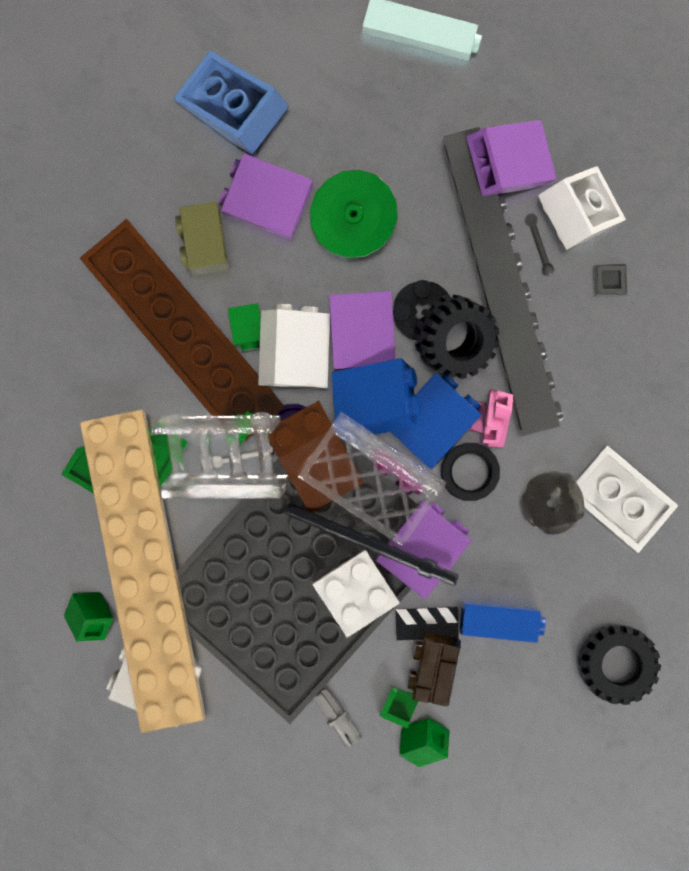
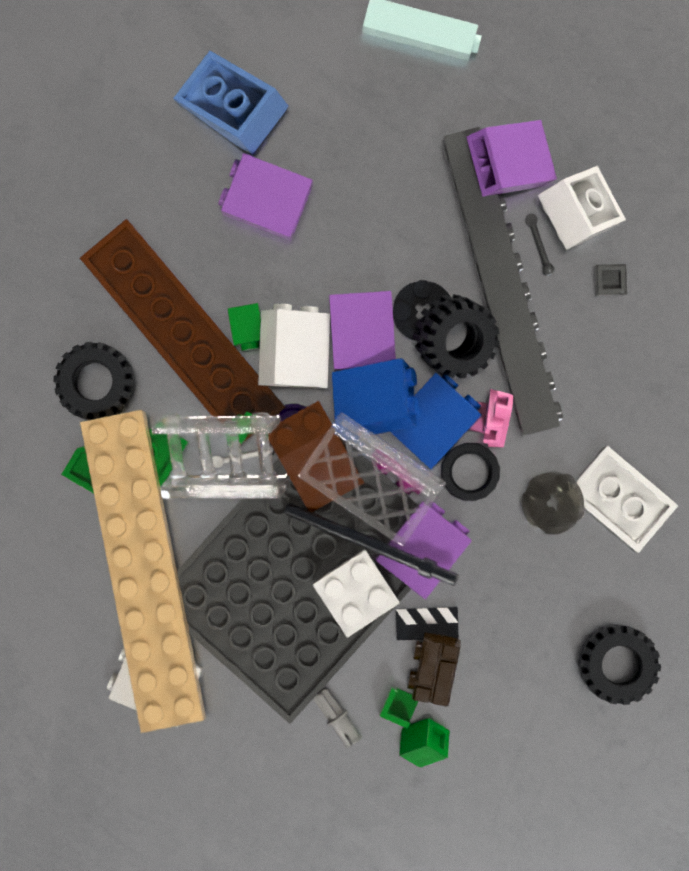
green panel [64,592,113,642] -> none
olive brick [175,201,229,276] -> none
green piece [310,170,398,258] -> none
blue brick [459,601,546,643] -> none
none -> black tyre [53,342,135,420]

